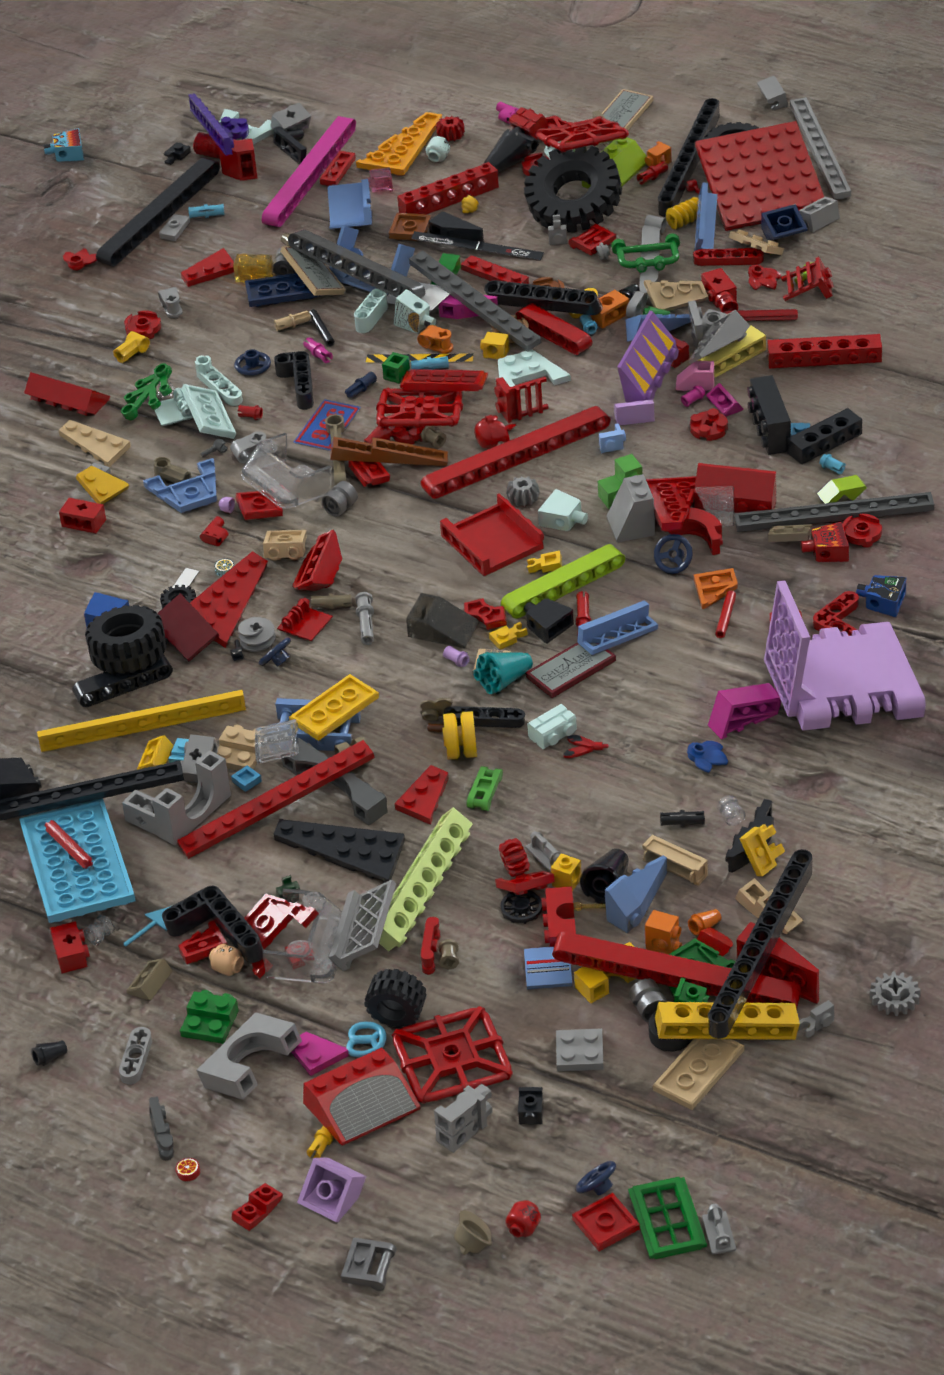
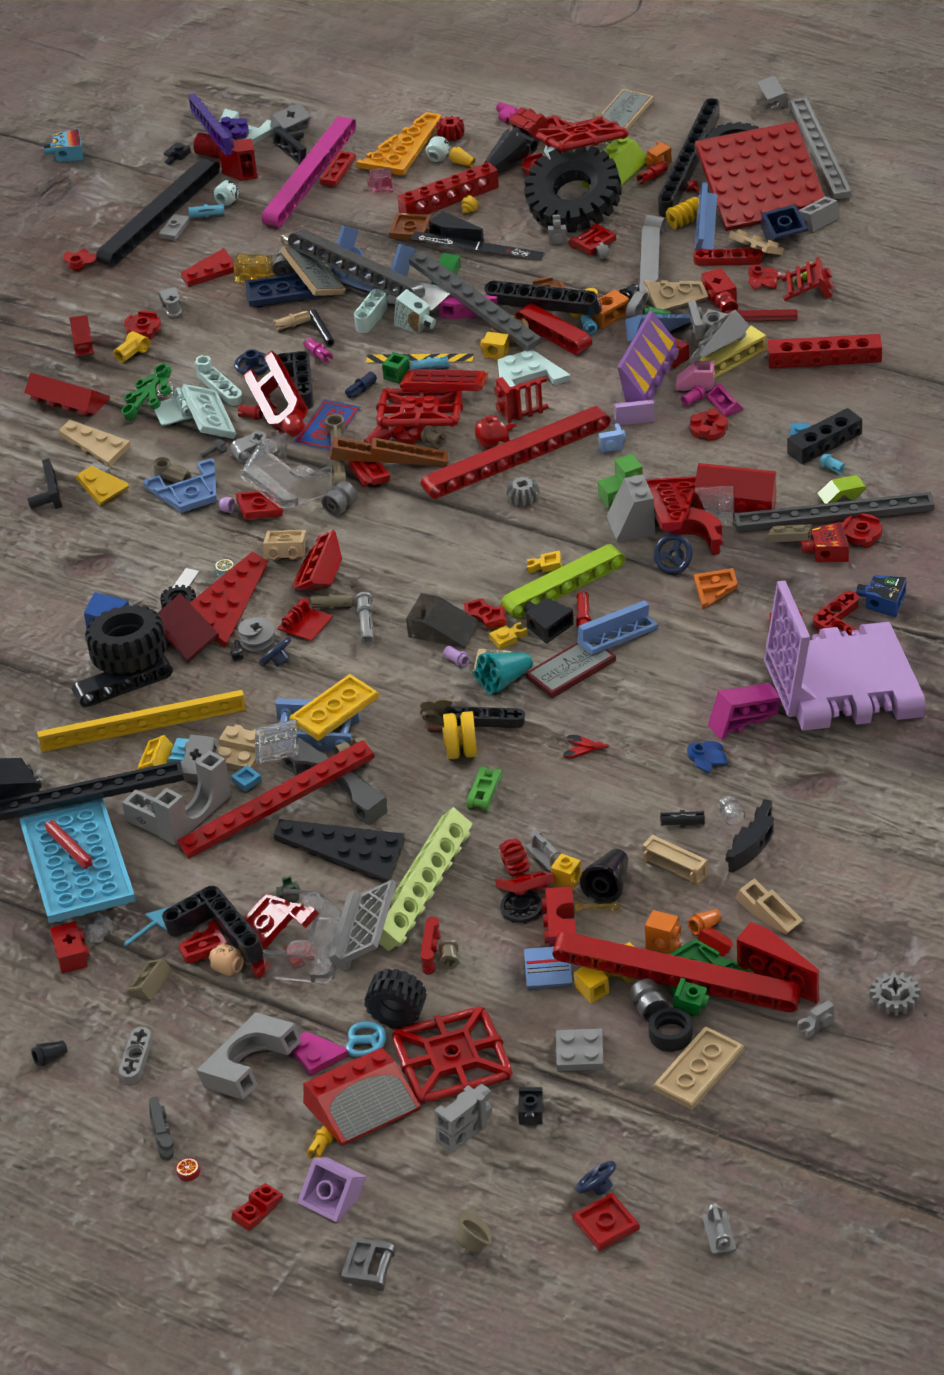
red brick [59,498,106,534] -> none
green plate [180,990,239,1044] -> none
red piece [200,516,229,546] -> none
medium blue panel [327,179,372,229] -> none
red wing [395,765,449,825] -> none
orange piece [417,325,453,354] -> none
red panel [440,494,544,576] -> none
red plate [461,255,529,284] -> none
red head [505,1200,541,1238] -> none
light aqua brick [527,704,577,749] -> none
light aqua torso [538,489,588,531] -> none
medium blue wedge [605,855,667,933] -> none
green bar [611,233,680,272] -> none
green piece [628,1176,707,1259] -> none
yellow brick [655,1002,800,1040] -> none
black beam [708,849,813,1039] -> none
red piece [715,591,736,638] -> none
yellow plate [739,824,785,877] -> none
black brick [747,375,791,455] -> none
none -> black piece [27,458,63,509]
none -> red arch [69,315,94,357]
none -> light aqua head [214,180,240,206]
none -> piece [244,350,308,438]
none -> yellow cone [449,147,475,167]

